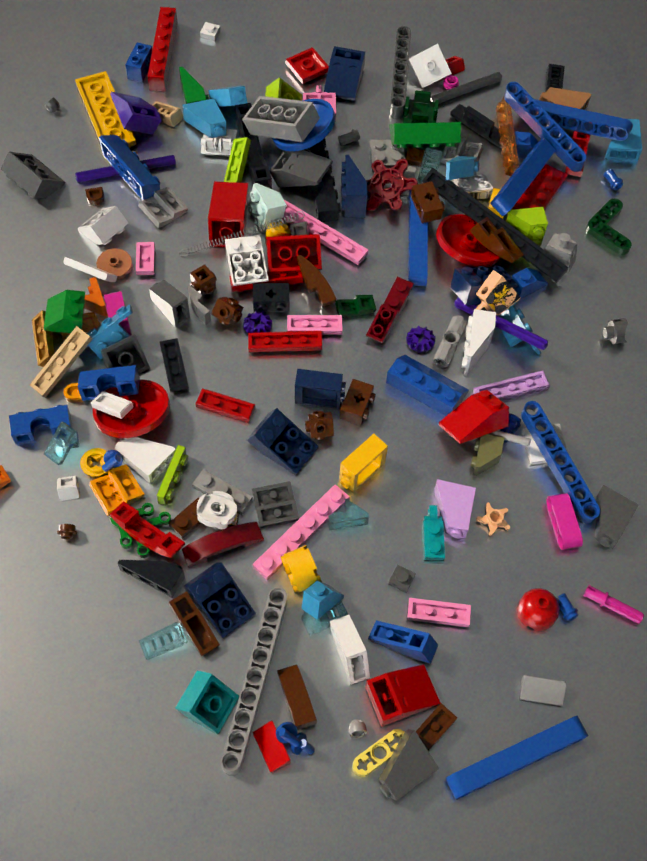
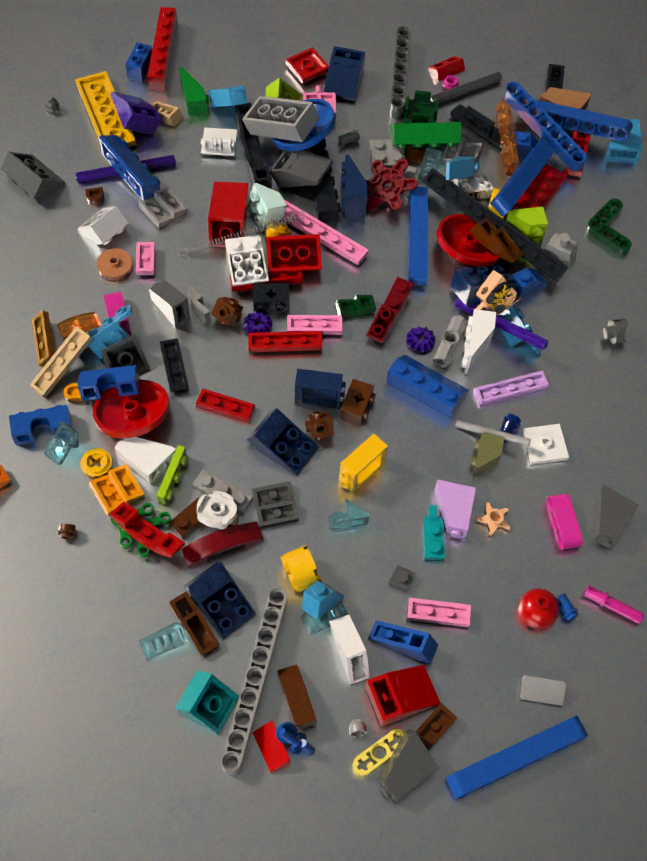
green slope [44,290,85,333] -> none
white slope [57,475,79,501] -> none
white tile [63,257,117,282] -> none
orange slope [85,277,108,316] -> none
white tile [91,391,134,419] -> none
blue plate [102,450,123,472] -> none
black slope [118,560,185,598] -> none
dark azure slope [182,99,227,138] -> none
reddish brown brick [190,264,217,296] -> none
white plate [200,22,220,41] -> none
lime plate [224,137,251,183] -> none
bright pink plate [252,484,350,580] -> none
dark grey tile [290,222,310,236] -> none
reddish brown slope [297,255,336,307] -> none
white plate [408,44,452,89] -> none
reddish brown brick [411,181,445,223] -> none
red slope [439,390,509,444] -> none
blue beam [521,401,600,524] -> none
blue pin [603,169,623,190] -> none

